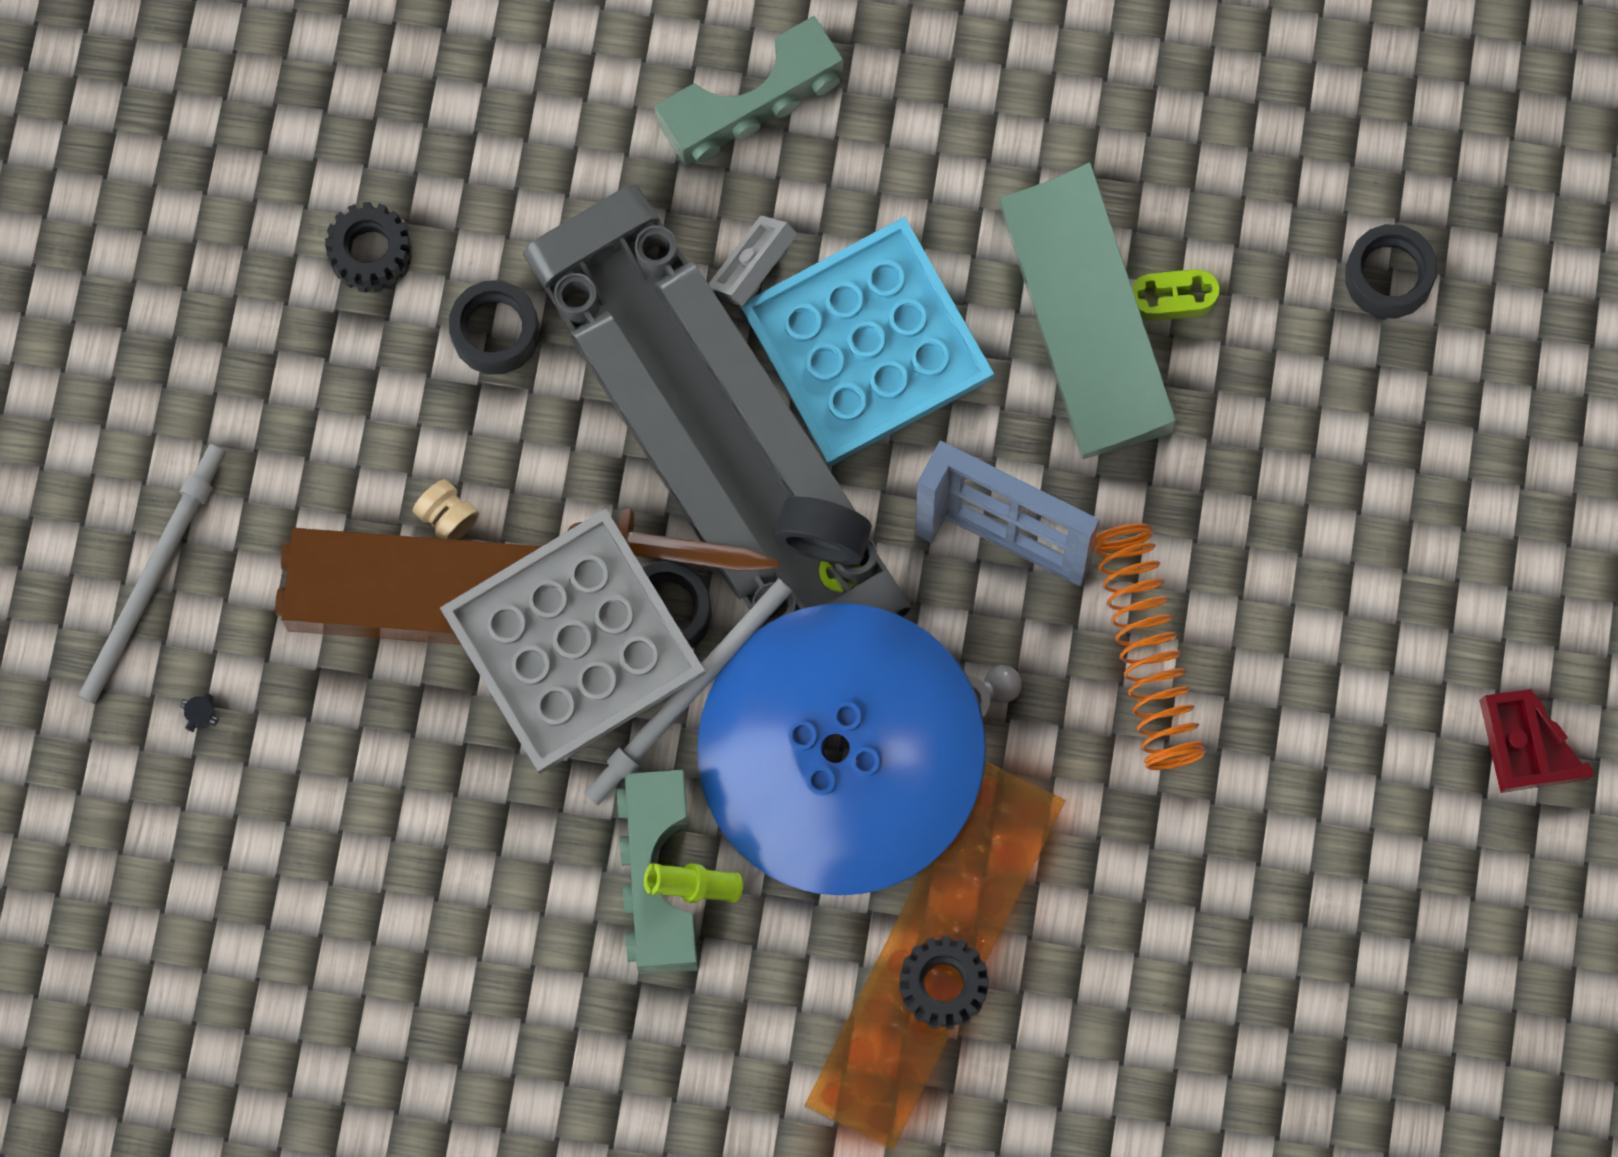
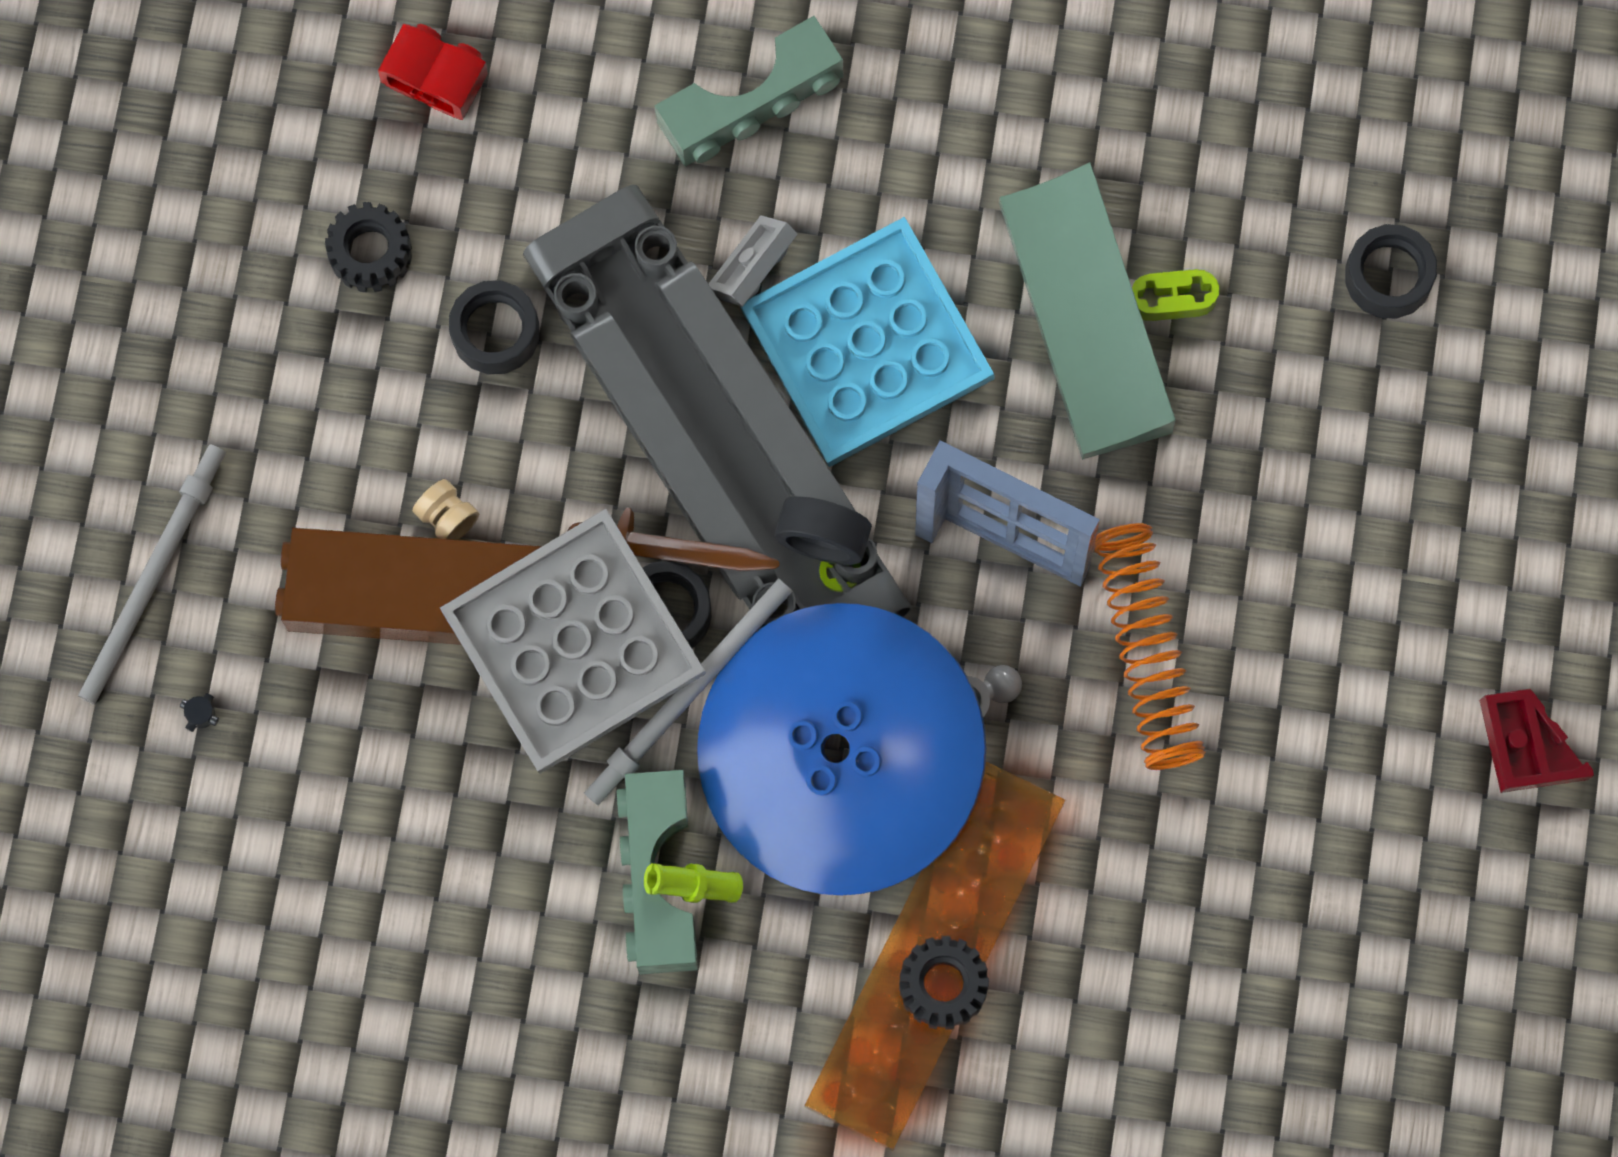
none -> red brick [378,24,488,120]

